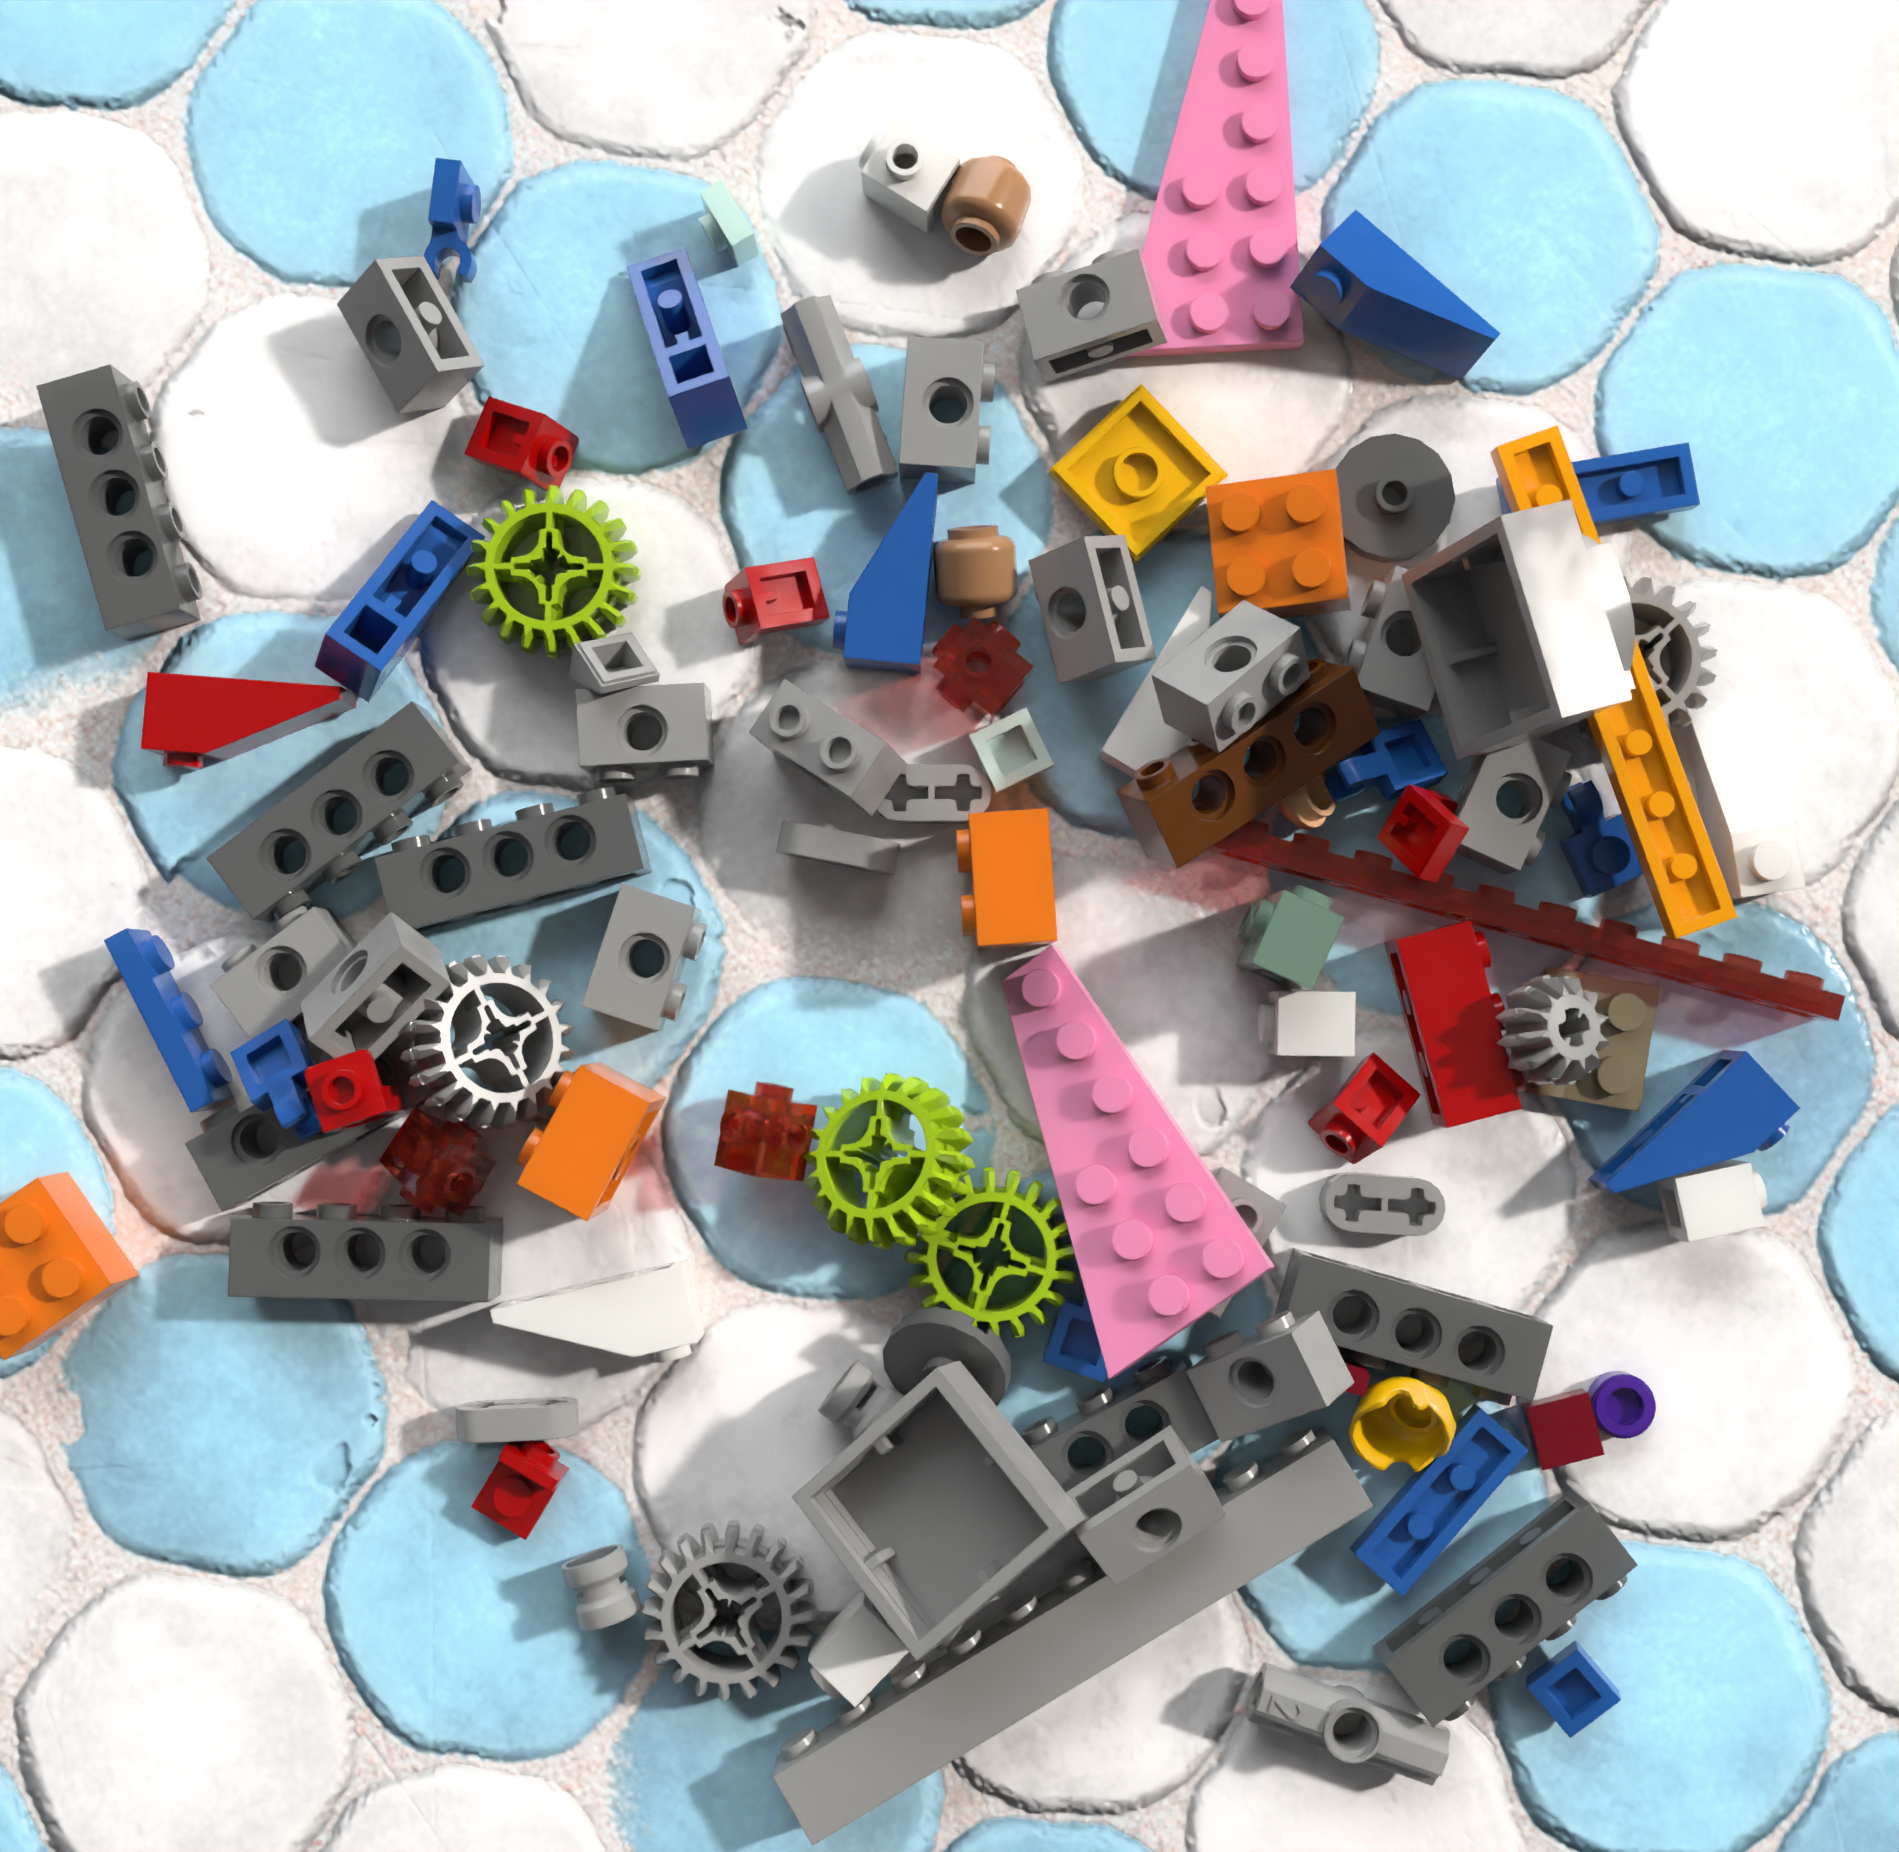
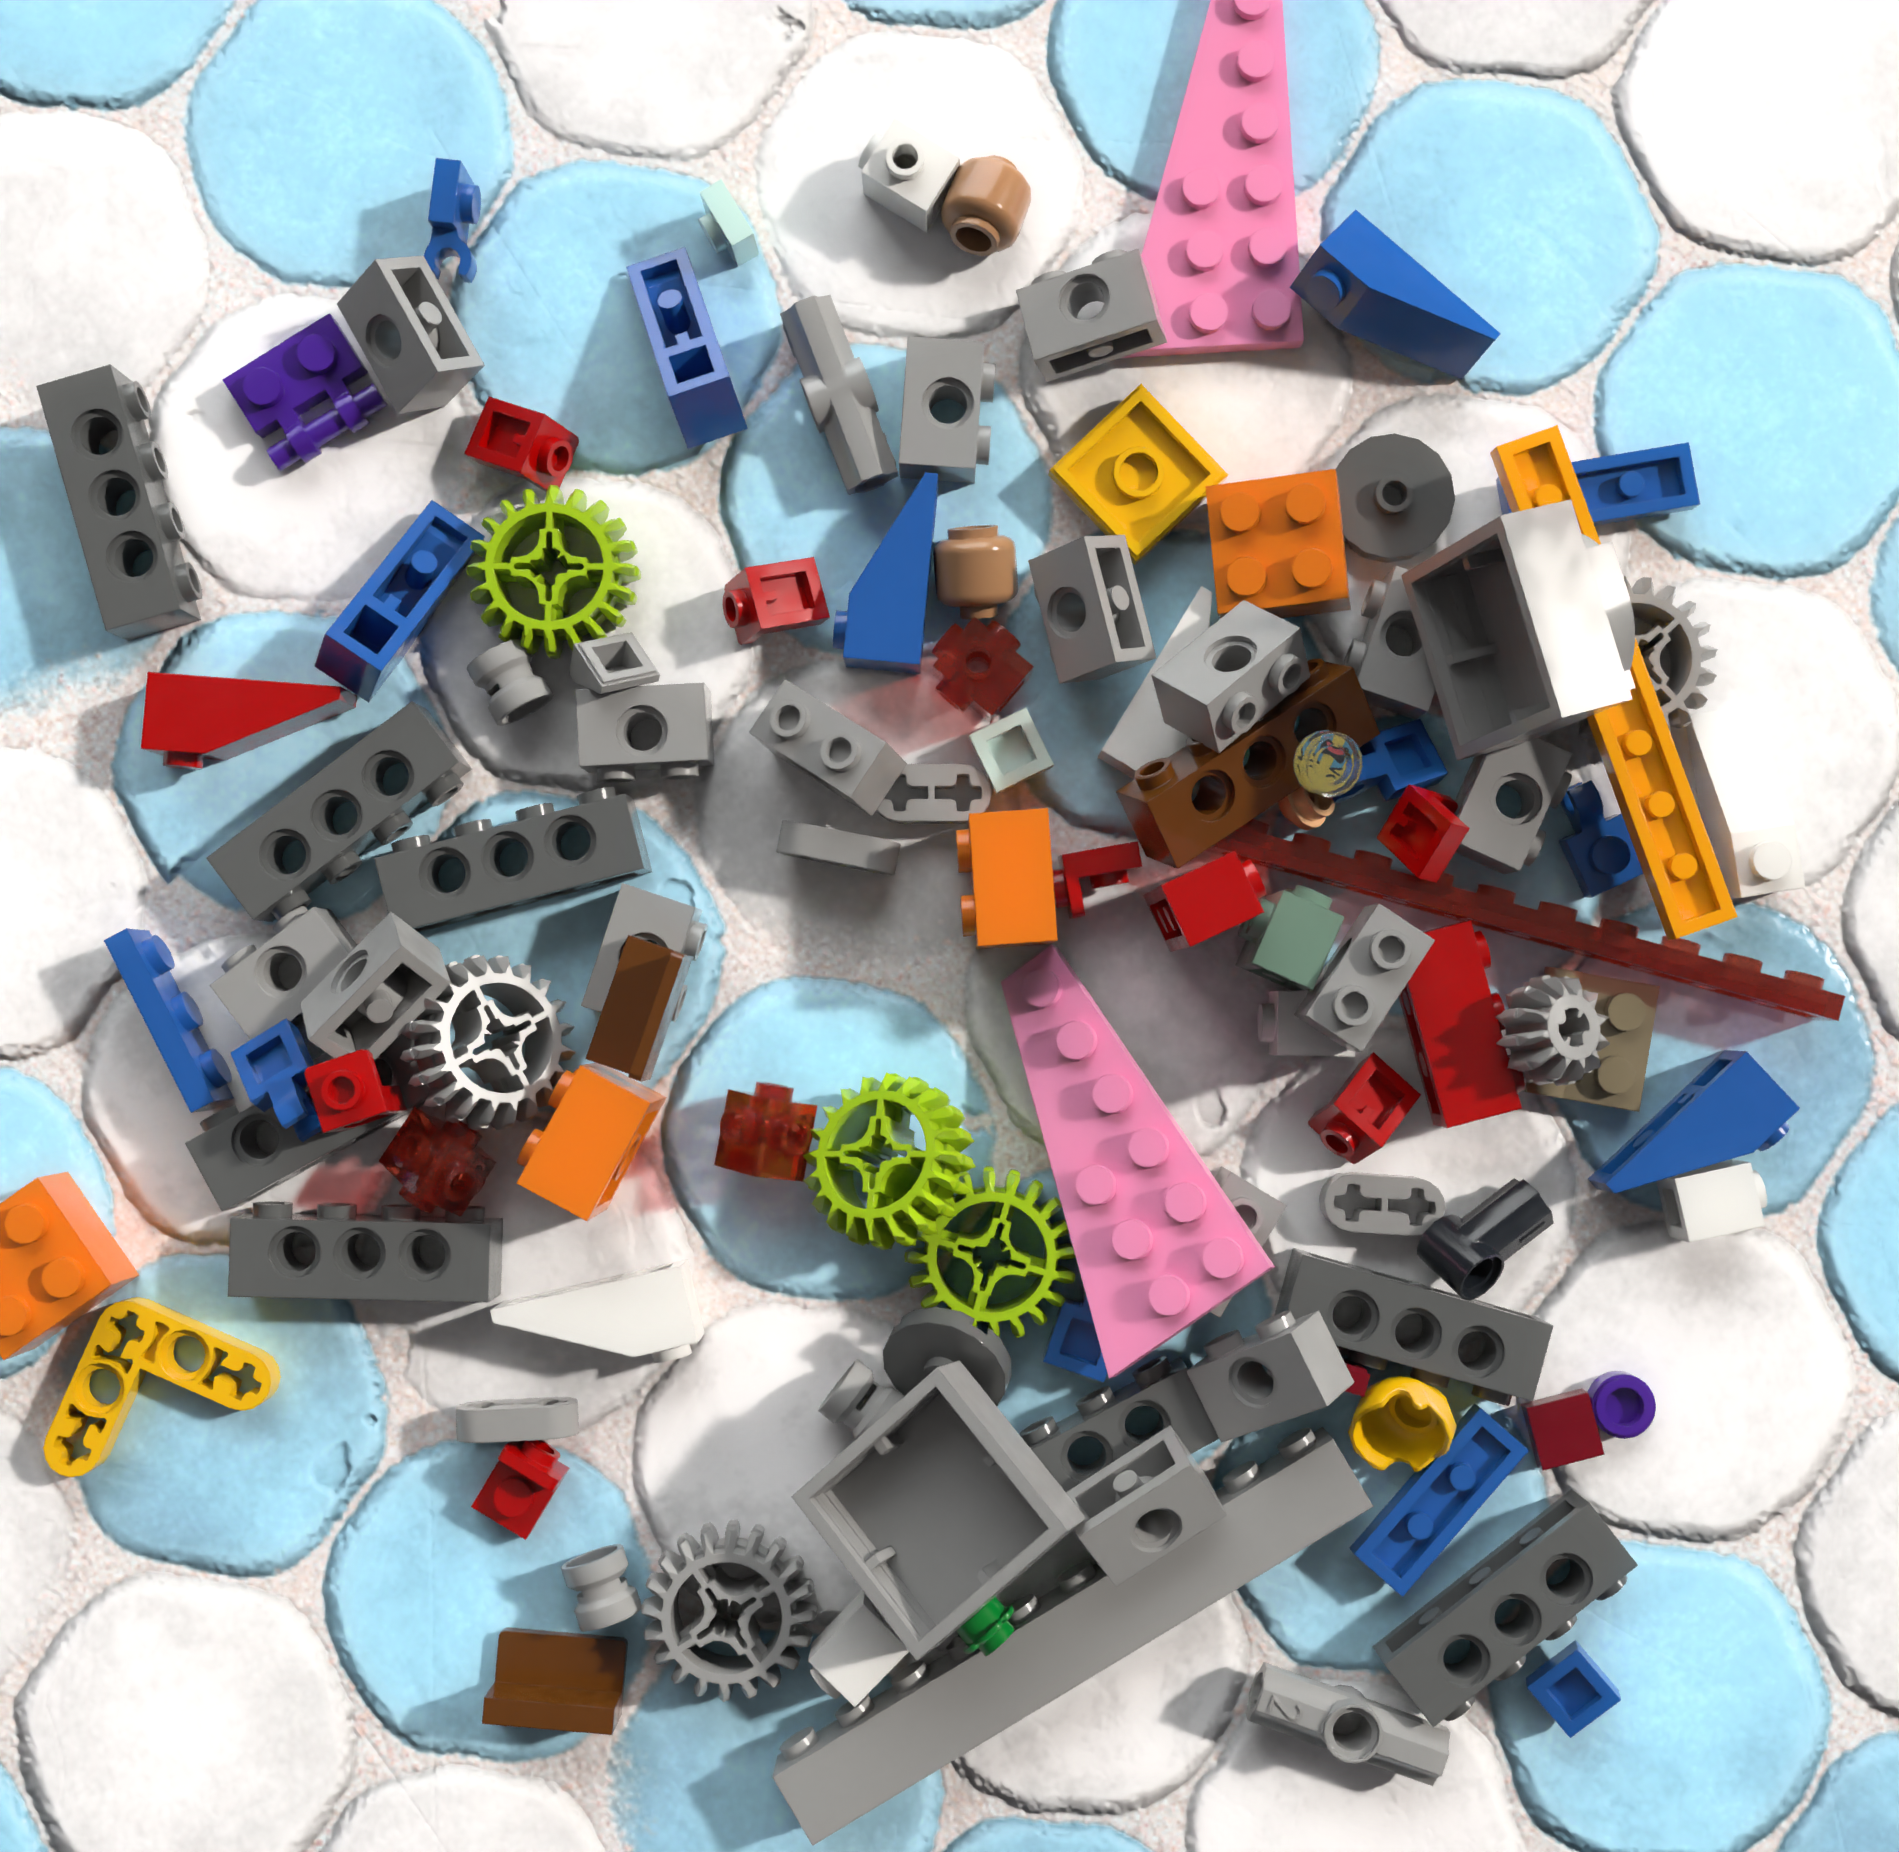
none -> yellow beam [43,1297,281,1477]
none -> dark purple plate [222,313,388,471]
none -> light grey wheel [467,639,554,726]
none -> reddish brown panel [482,1627,628,1735]
none -> reddish brown panel [585,935,693,1082]
none -> green plate [955,1597,1015,1656]
none -> red bracket [1053,841,1142,919]
none -> red brick [1143,850,1267,952]
none -> clear tile [1293,730,1363,797]
none -> light grey brick [1294,903,1435,1052]
none -> black piece [1417,1179,1554,1300]

